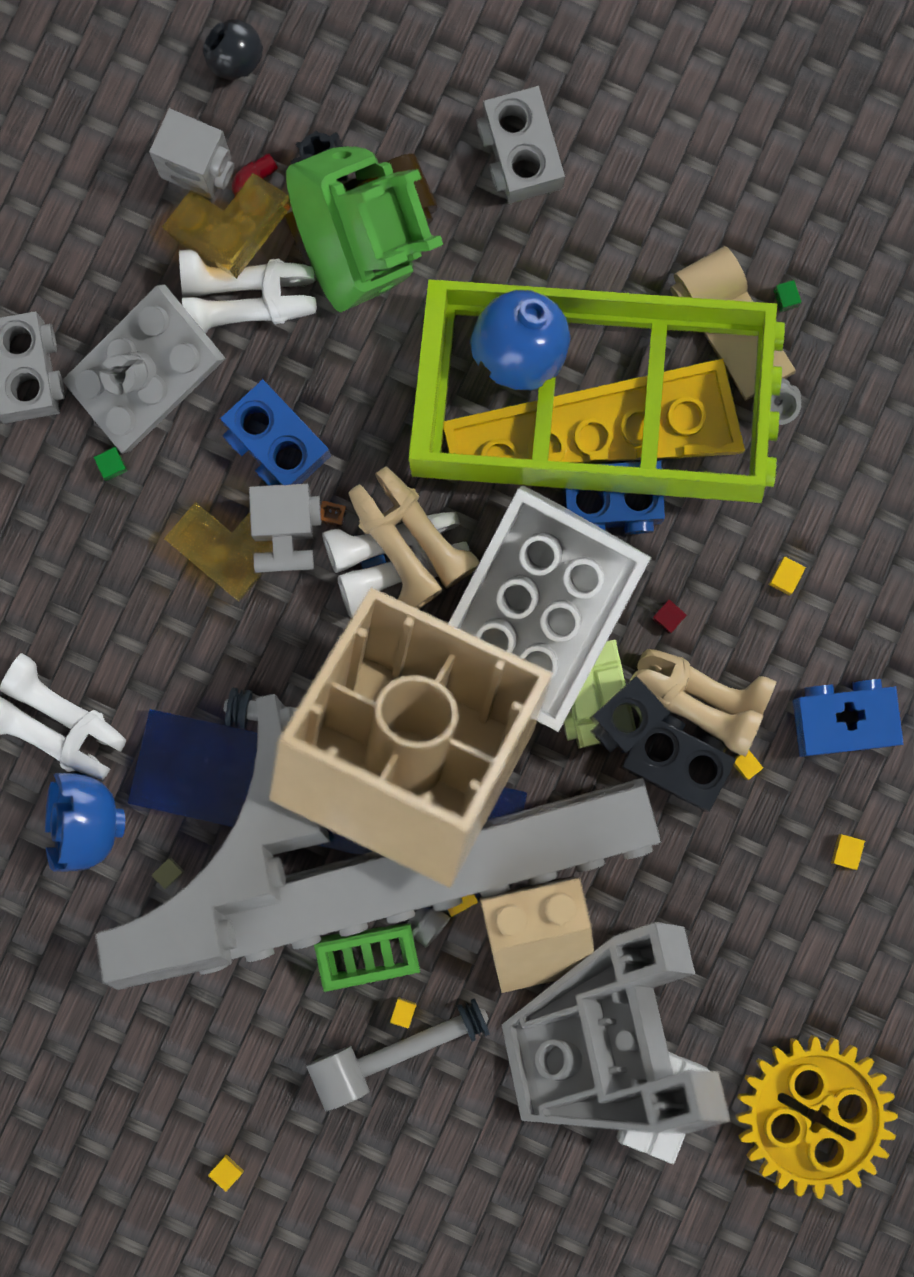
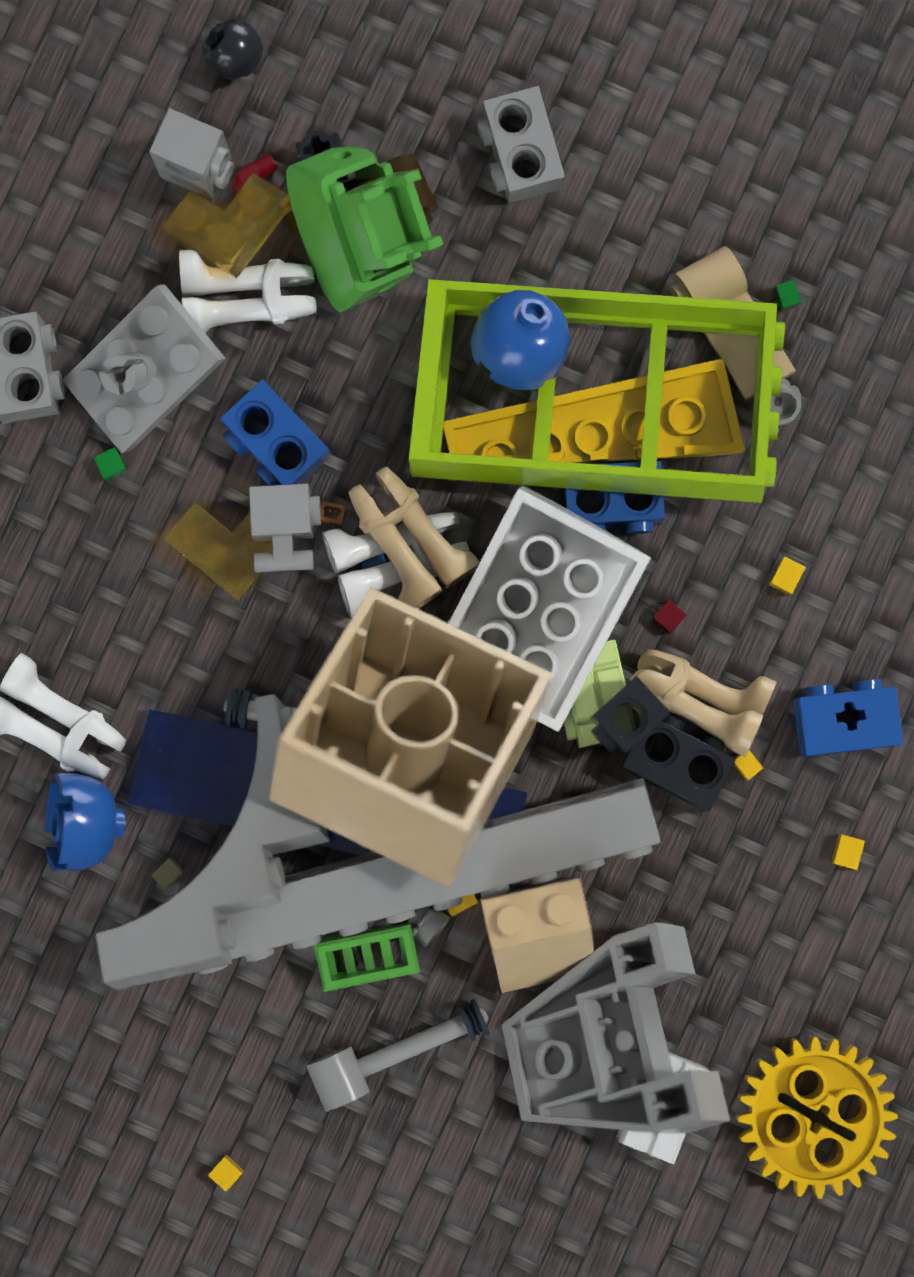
yellow piece [390,997,416,1029] -> none

